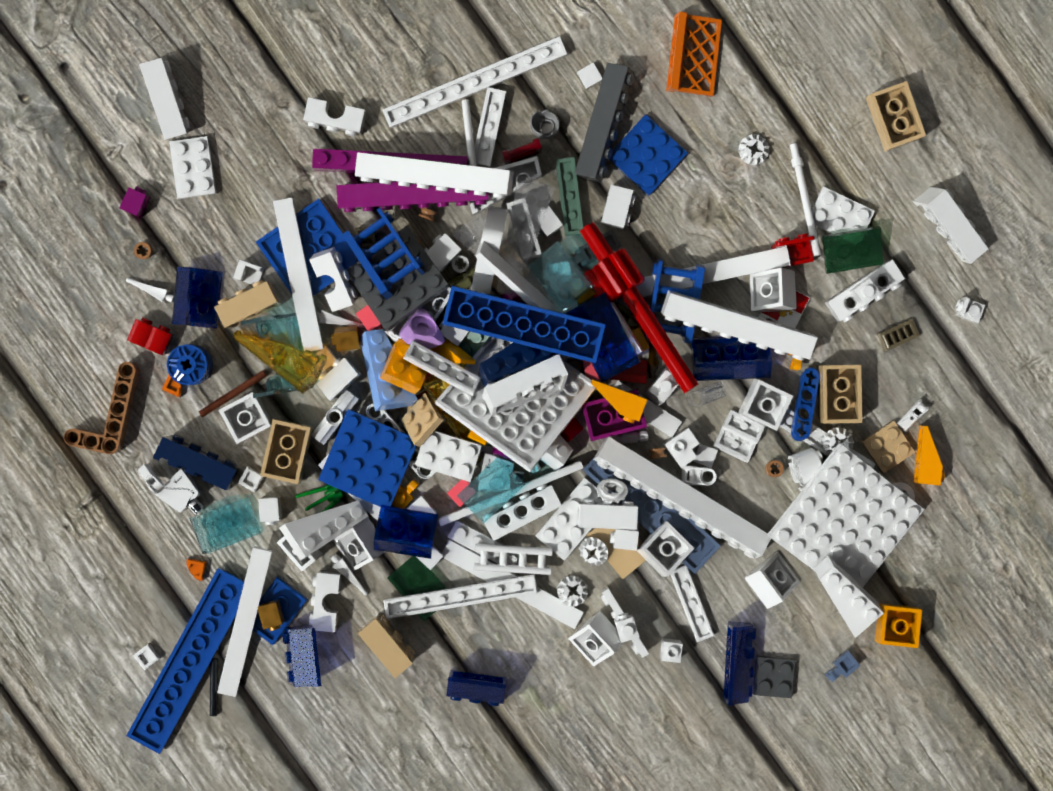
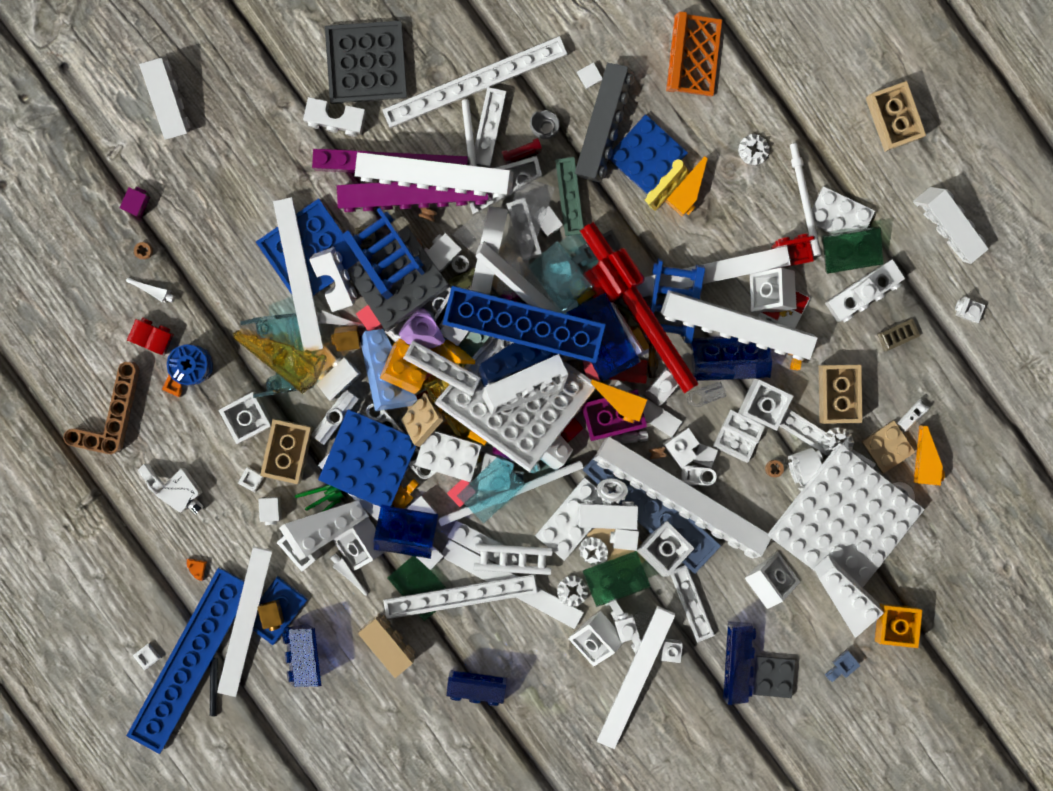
dark blue wedge [153,434,239,491] -> none
white plate [169,136,217,199] -> none
clear blue slope [172,267,222,329] -> none
clear light blue slope [189,497,261,554] -> none
copper bar [199,370,267,417] -> none
tan brick [214,280,282,329] -> none
white panel [233,260,264,285] -> none
white arch [309,571,342,632] -> none
white brick [483,484,562,541] -> none
white brick [601,185,636,229] -> none
blue beam [791,368,820,441] -> none
none -> dark grey plate [325,20,407,104]
none -> clear green tile [583,551,651,607]
none -> white tile [597,606,675,749]
none -> light yellow plate [645,159,689,211]
none -> light orange slope [665,156,708,216]

